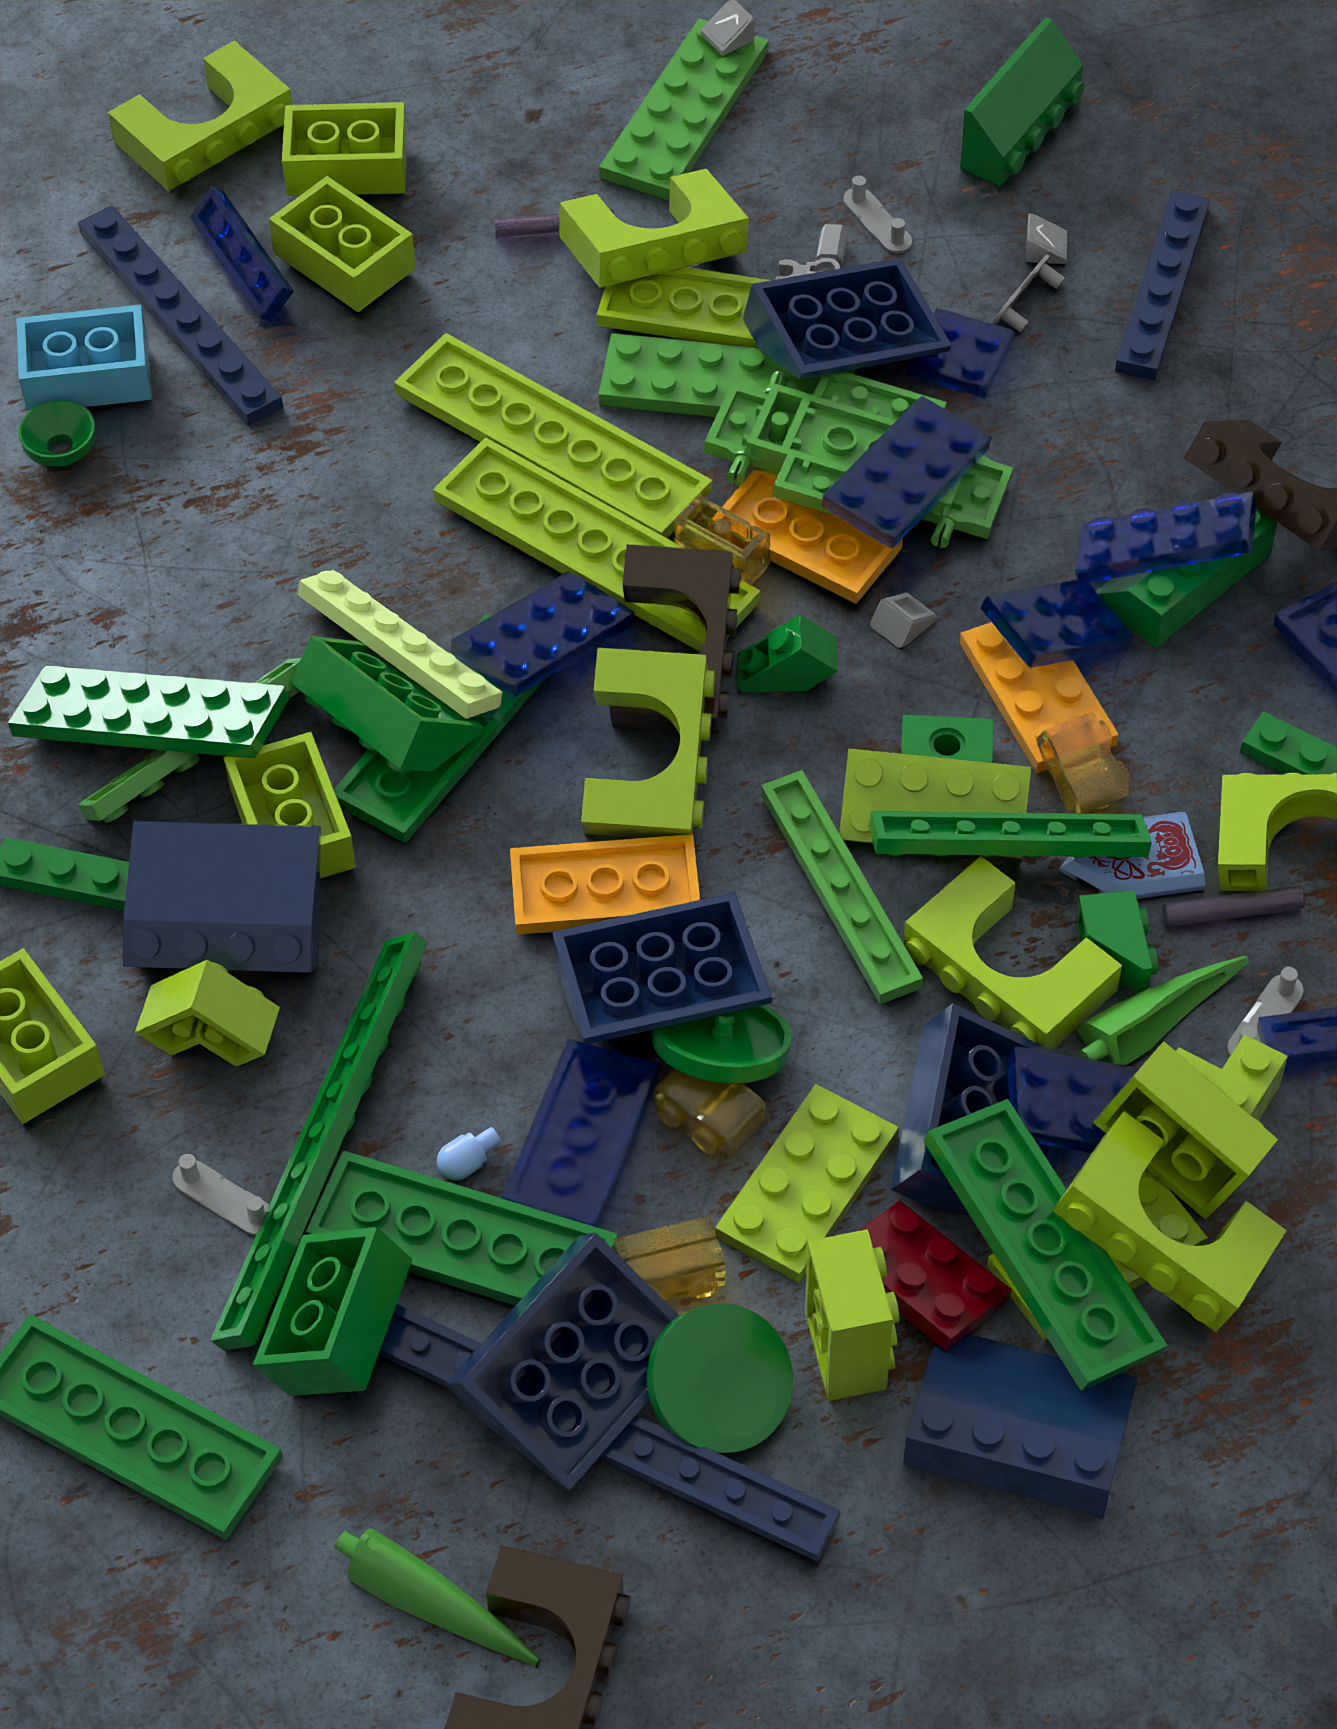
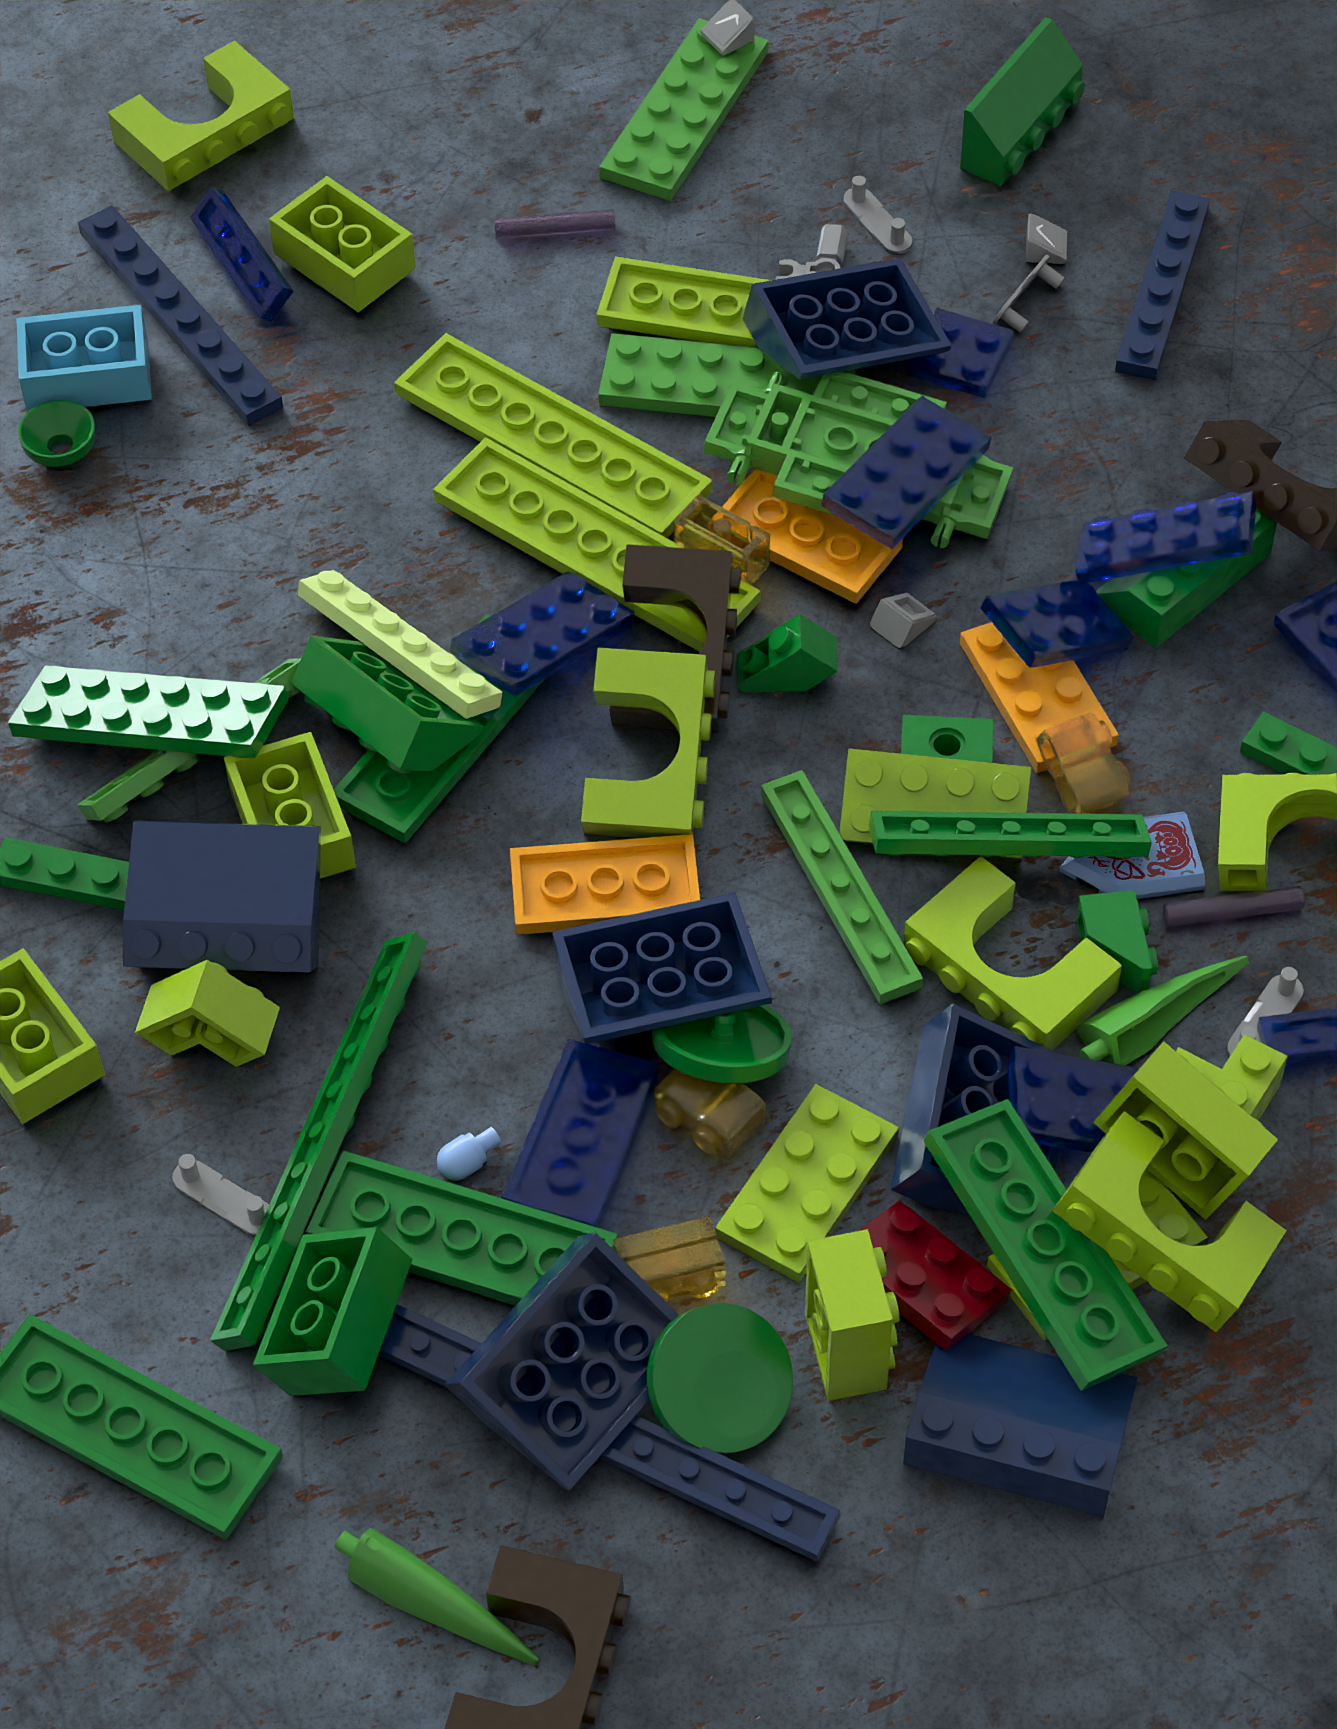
lime brick [282,102,408,196] -> none
lime arch [560,169,749,288] -> none

